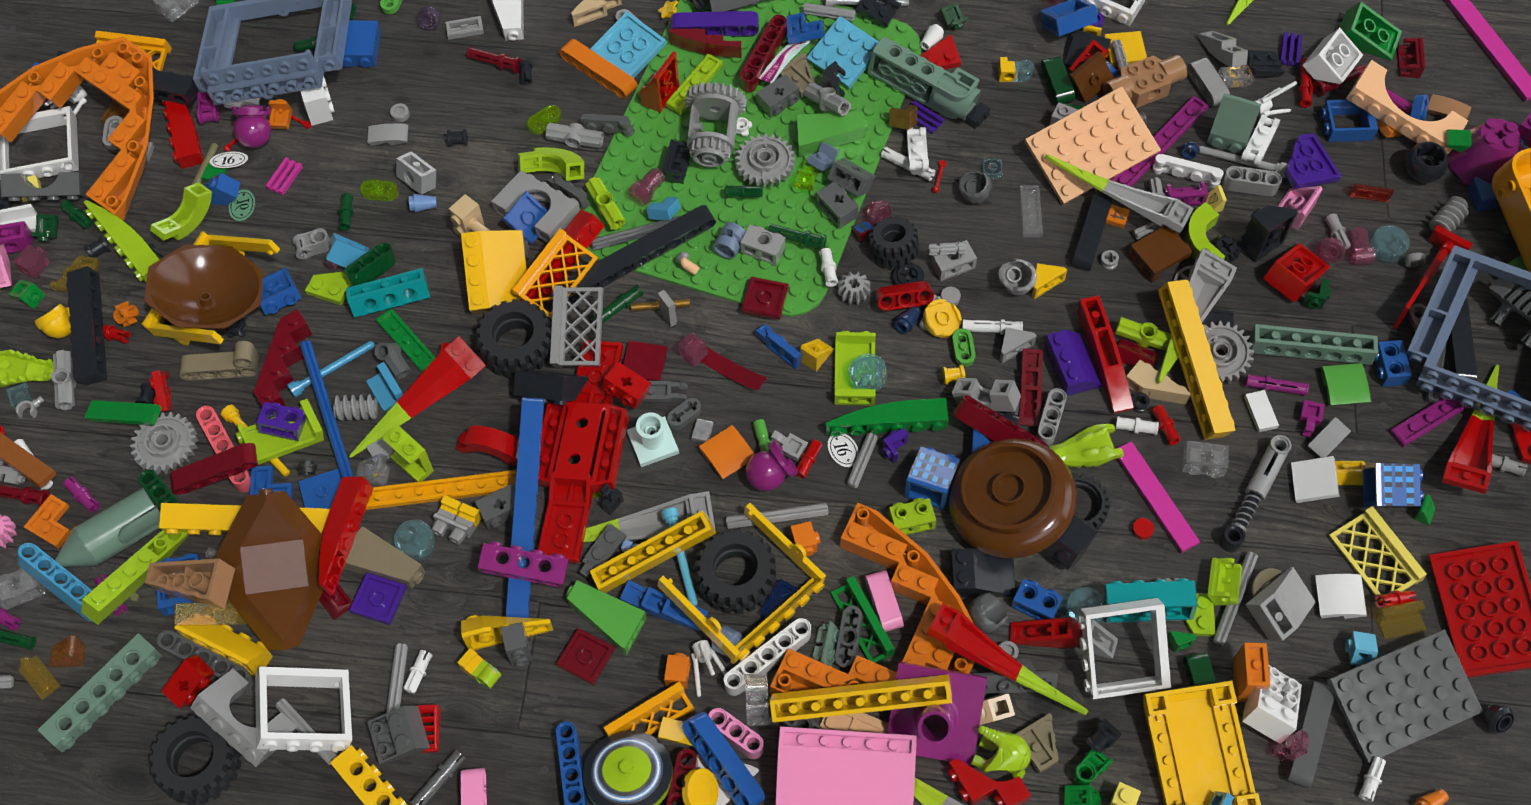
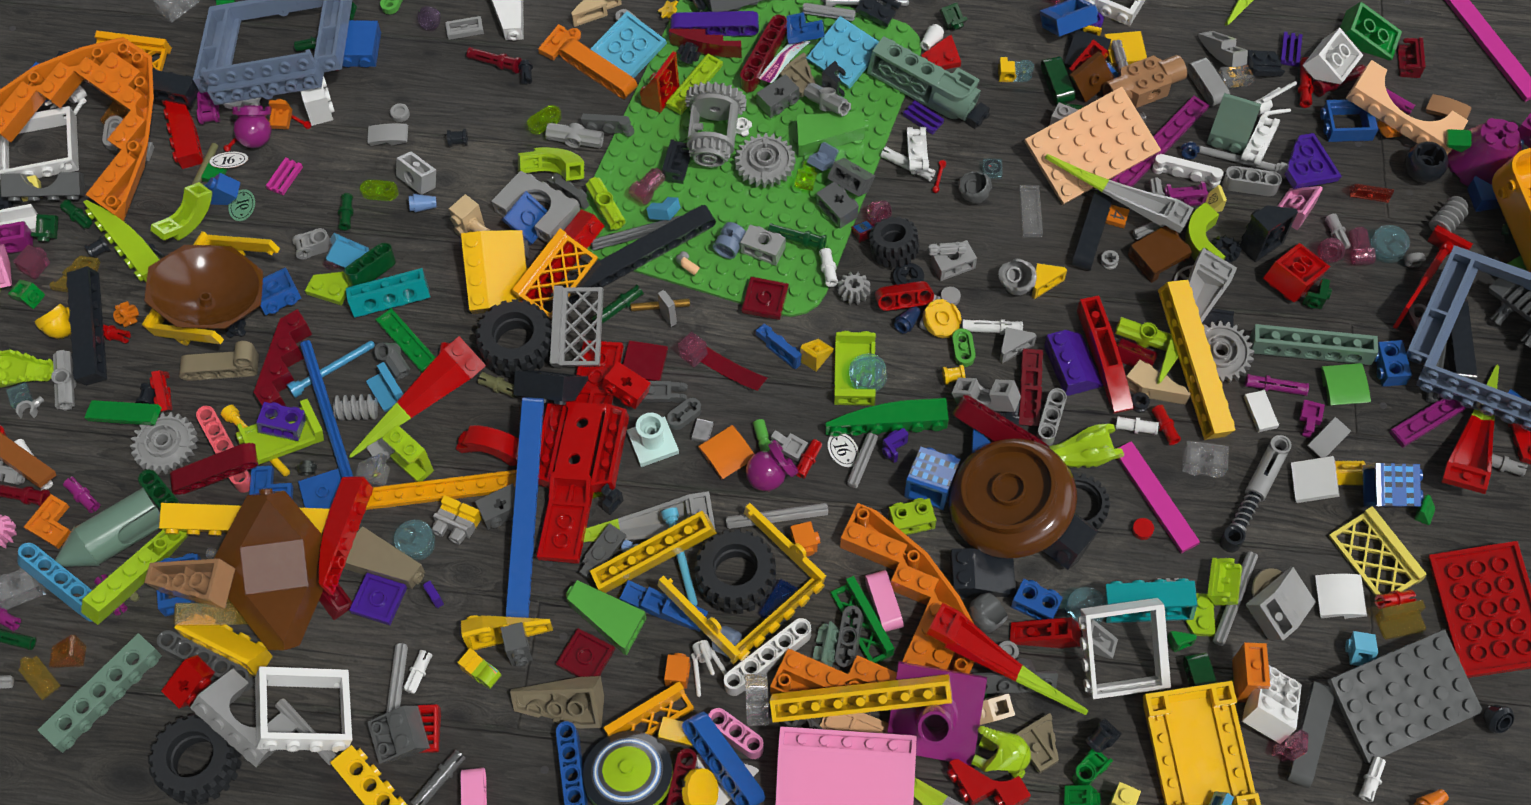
magenta brick [478,541,569,588] -> none
dark green axle [725,184,763,199] -> none
pearl gold panel [889,105,918,130] -> none
blue beam [1410,94,1429,121] -> none
none -> dark purple tile [423,581,444,608]
none -> olive pin [478,372,517,398]
none -> dark tan wedge [510,676,604,729]
none -> orange hinge [538,24,581,61]
none -> black gear [677,42,701,64]

